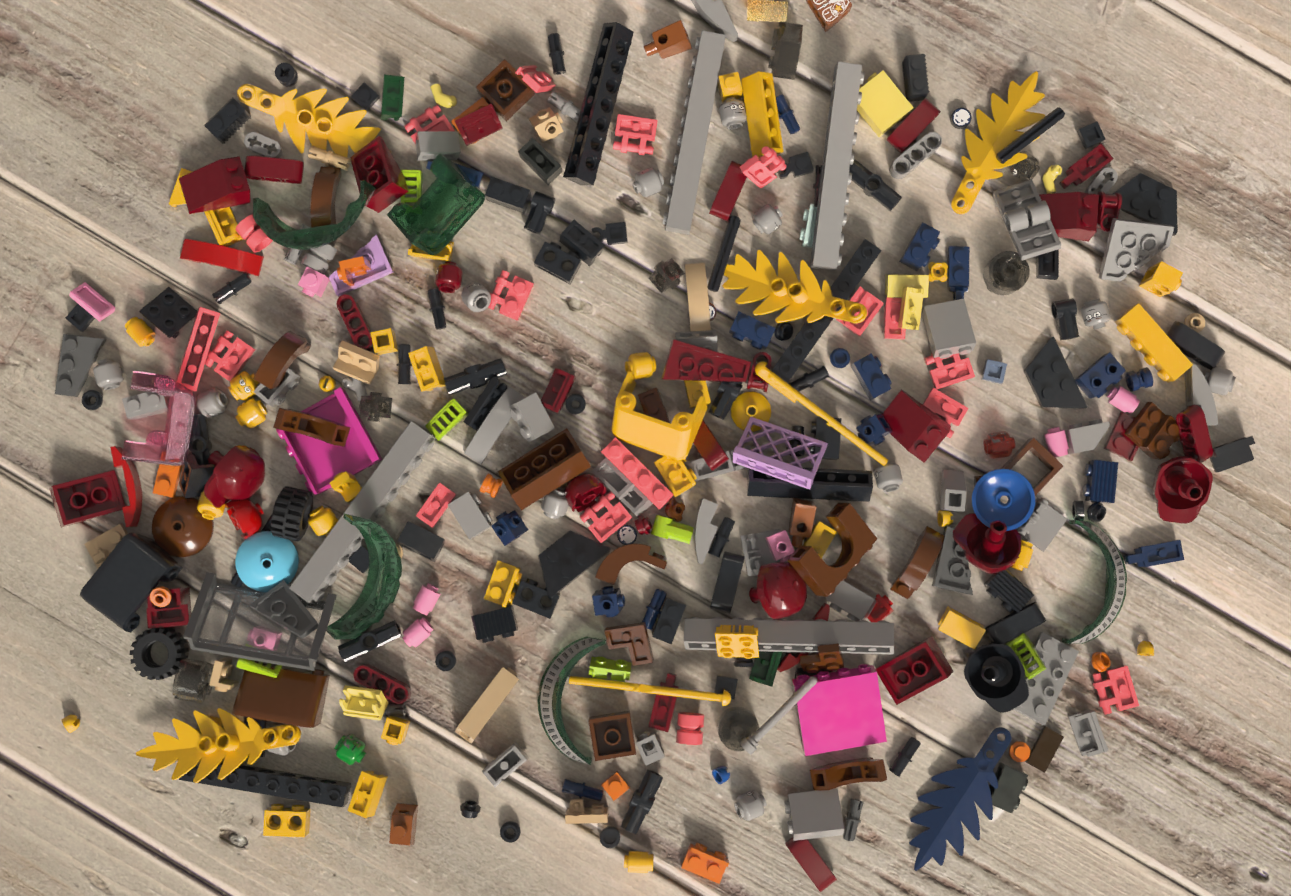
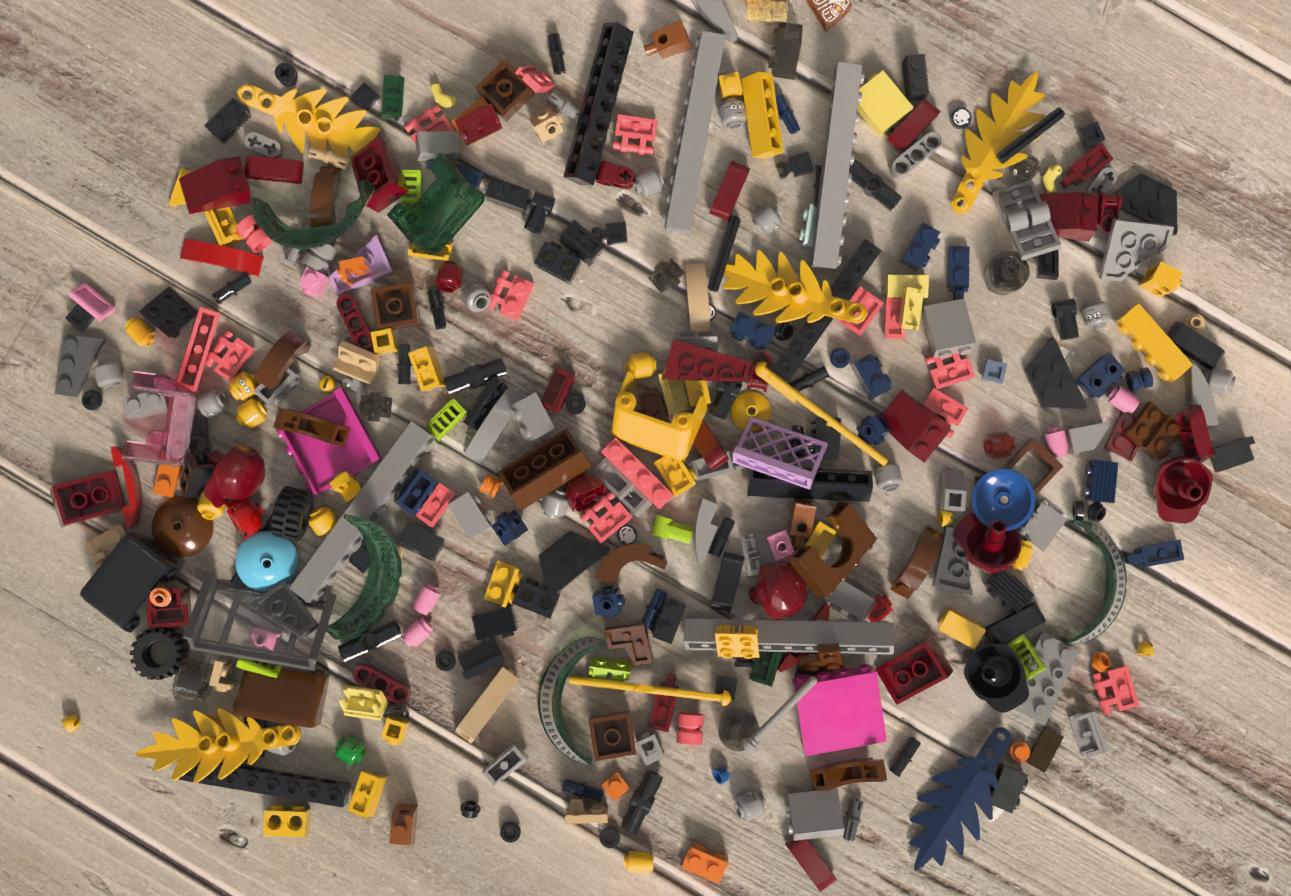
pearl dark grey brick [518,137,562,185] -> none
dark red plate [635,515,652,535] -> none
reddish brown plate [665,498,685,522] -> none
coral plate [740,146,787,189] -> none
yellow plate [928,262,948,282] -> none
none -> reddish brown brick [371,282,421,330]
none -> dark blue brick [393,469,437,515]
none -> black panel [458,640,505,680]
none -> dark red piece [595,161,635,190]
none -> light yellow hinge [658,374,690,415]

